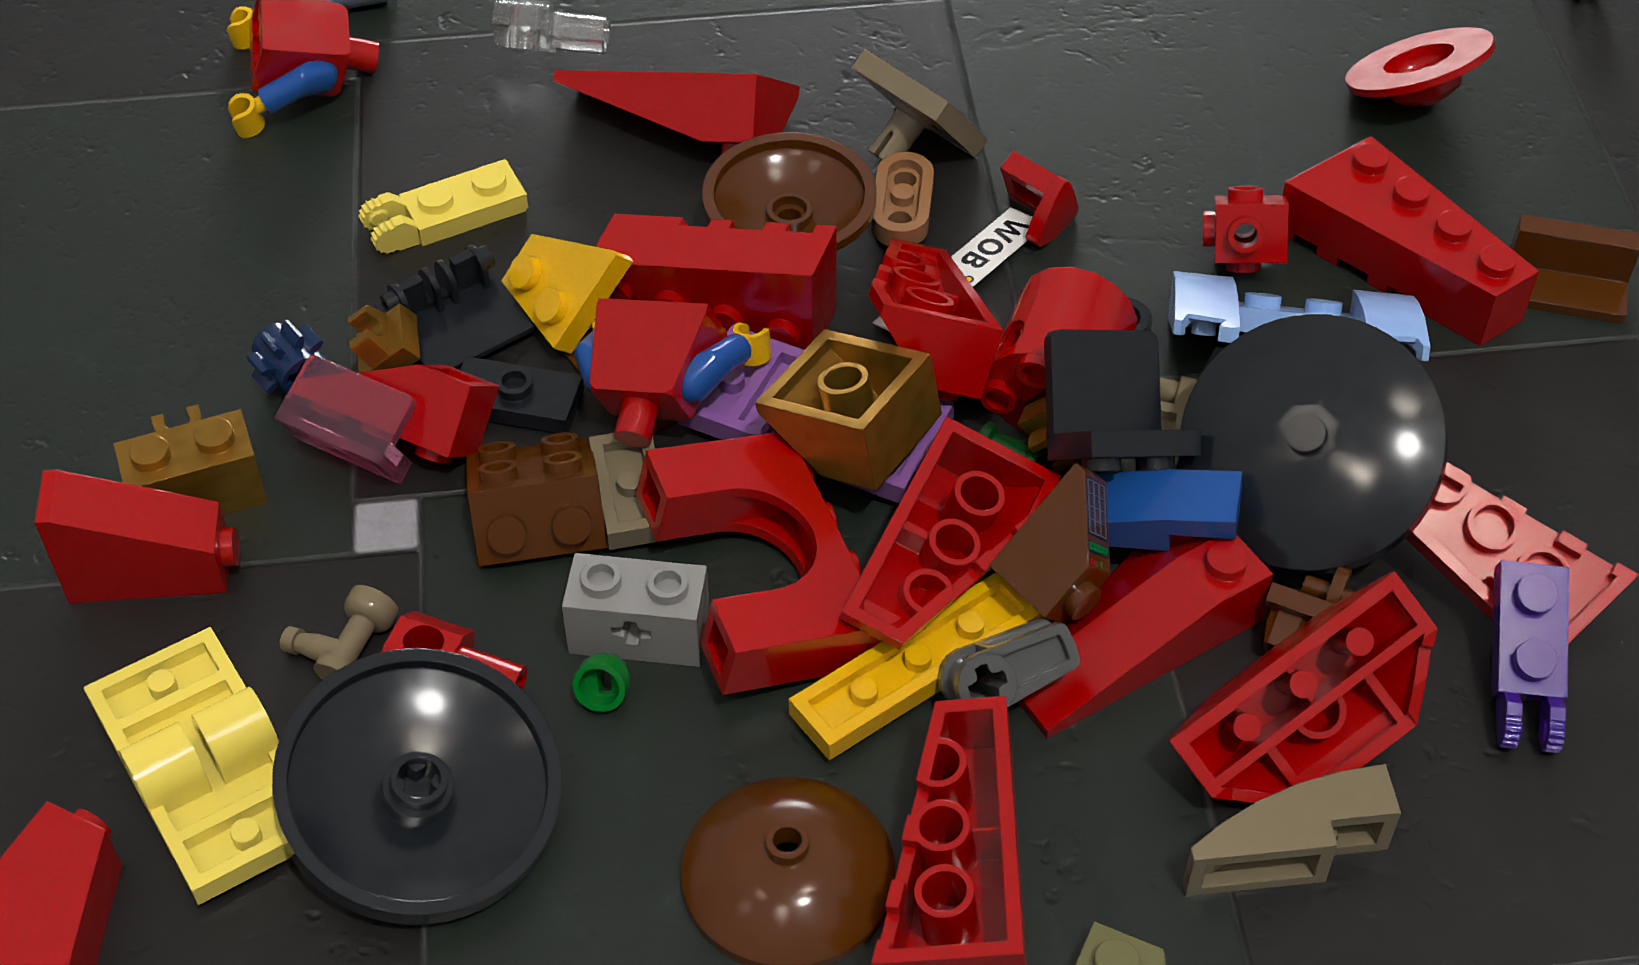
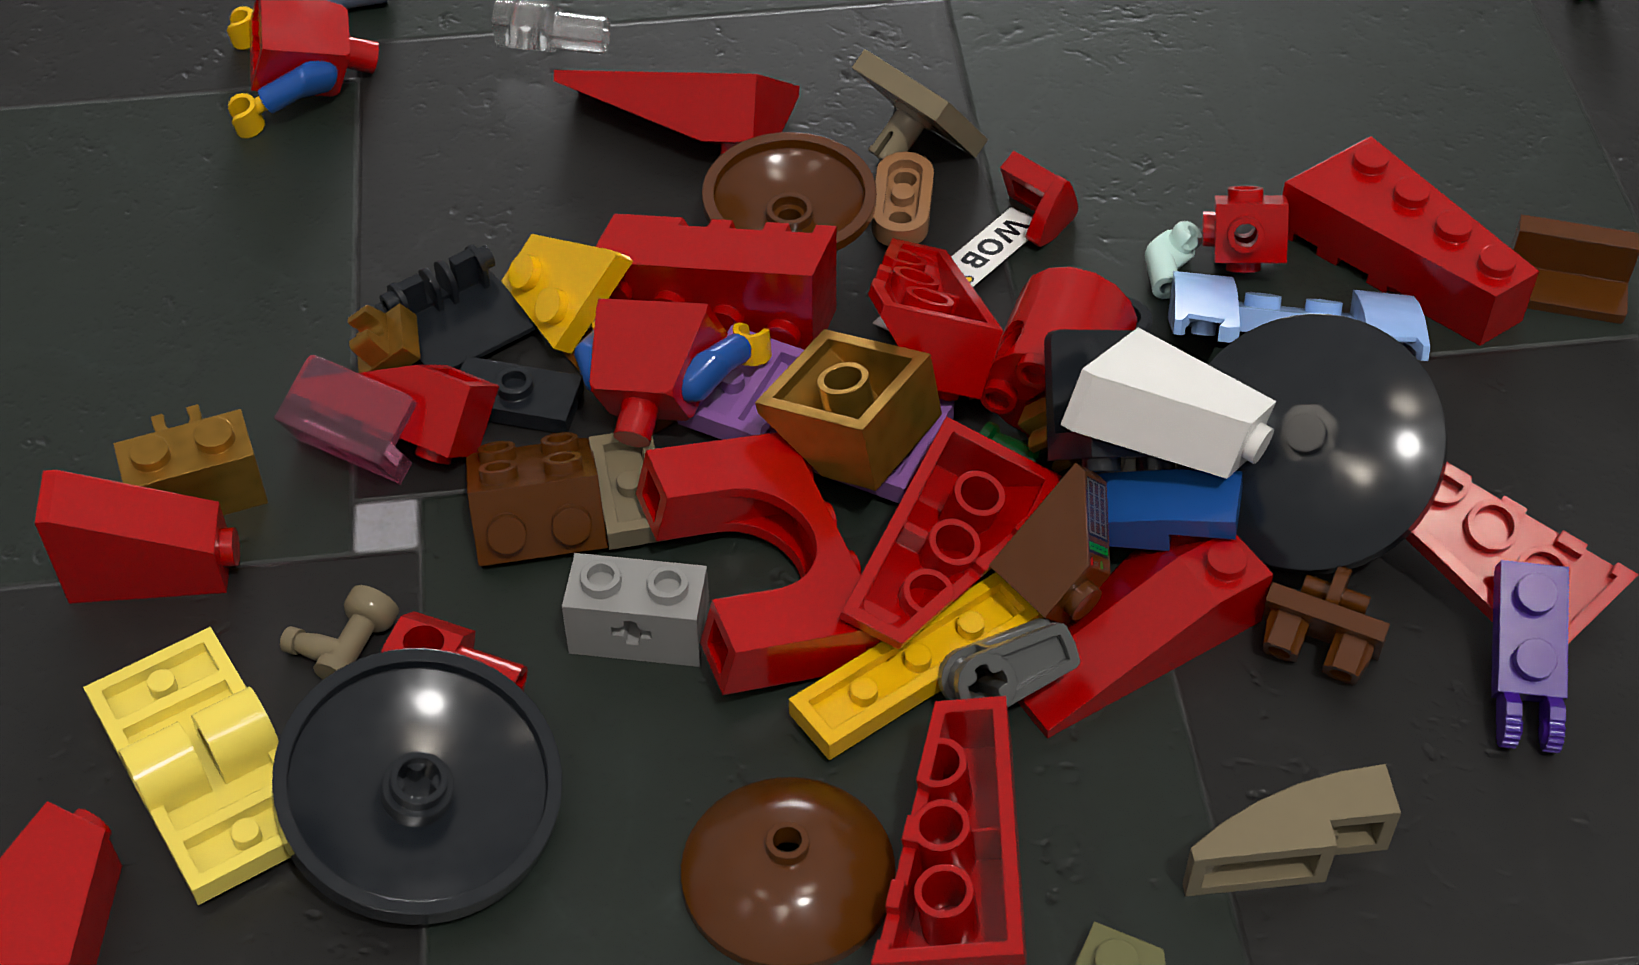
dark blue gear [246,320,328,398] -> none
light yellow hinge [358,159,529,254] -> none
green hinge [572,652,631,712] -> none
red wedge [1168,571,1438,803] -> none
hat [1345,27,1495,107] -> none
none -> white slope [1060,328,1276,479]
none -> light aqua arm [1145,221,1202,299]

